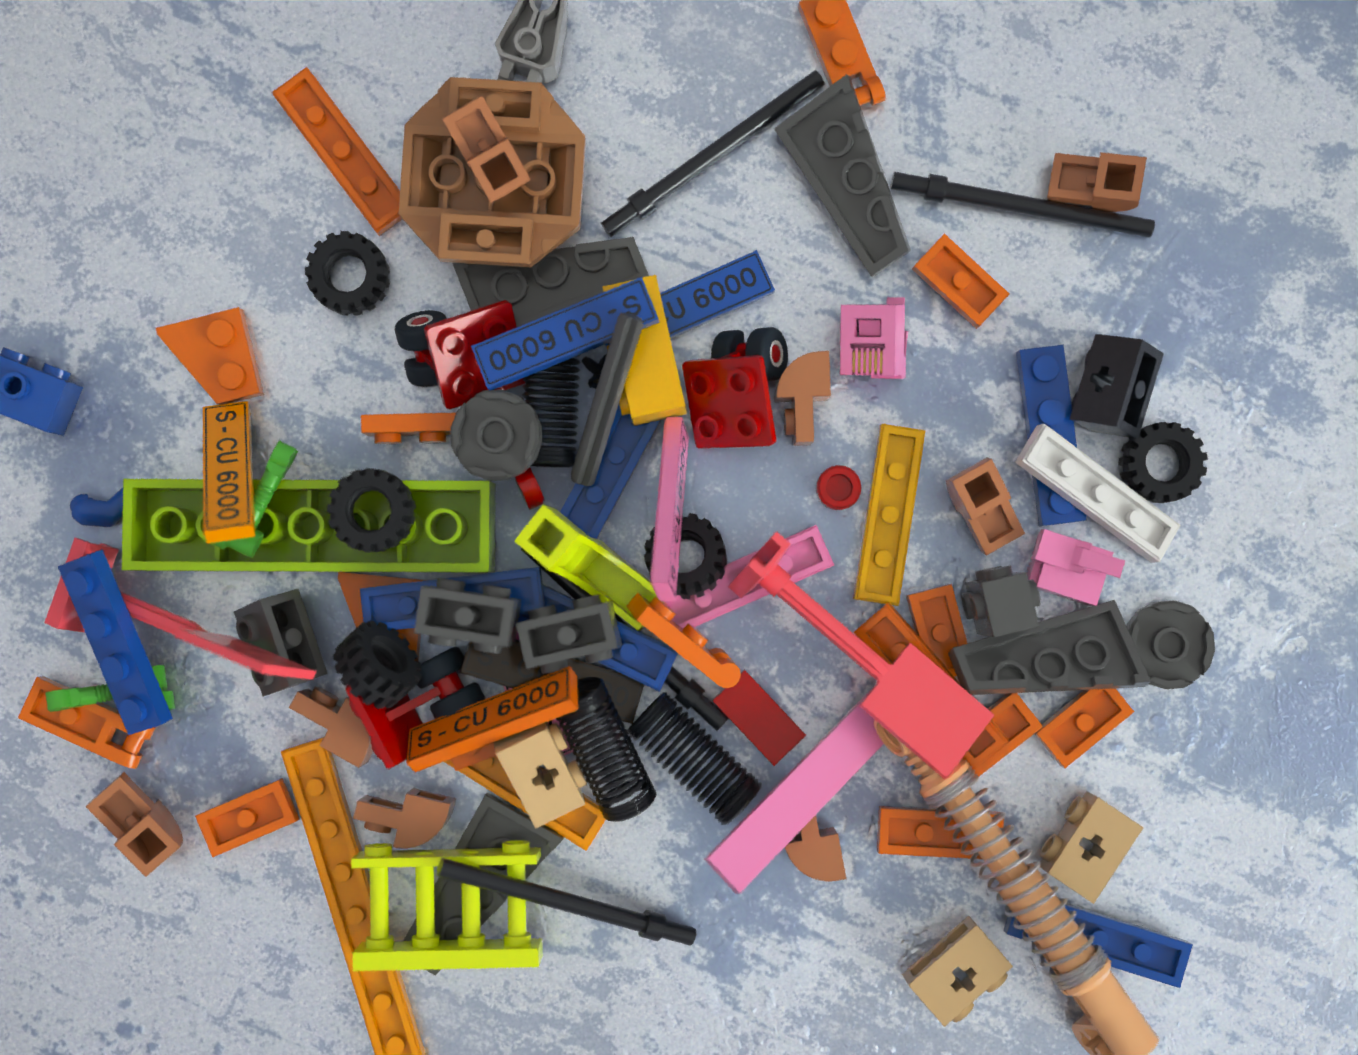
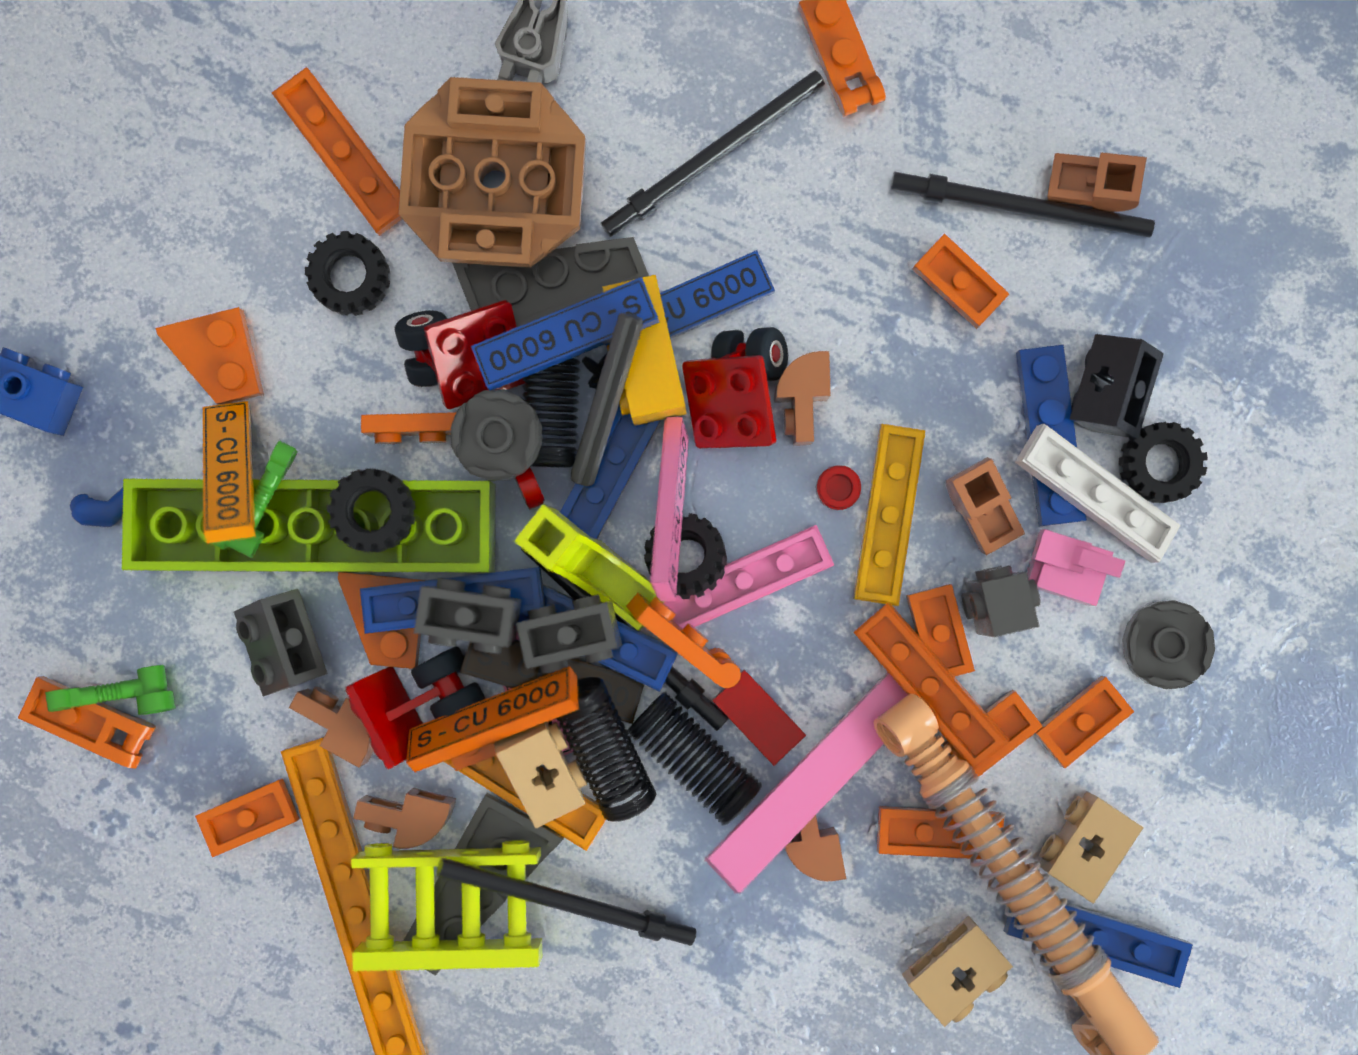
coral piece [44,538,316,680] -> none
blue plate [57,549,173,735] -> none
nougat brick [86,772,183,877] -> none
black tyre [333,621,422,709] -> none
nougat brick [441,95,531,203] -> none
coral piece [728,531,994,779] -> none
dark grey wing [774,74,911,276] -> none
bright pink piece [840,297,909,379] -> none
dark grey wing [948,600,1151,695] -> none

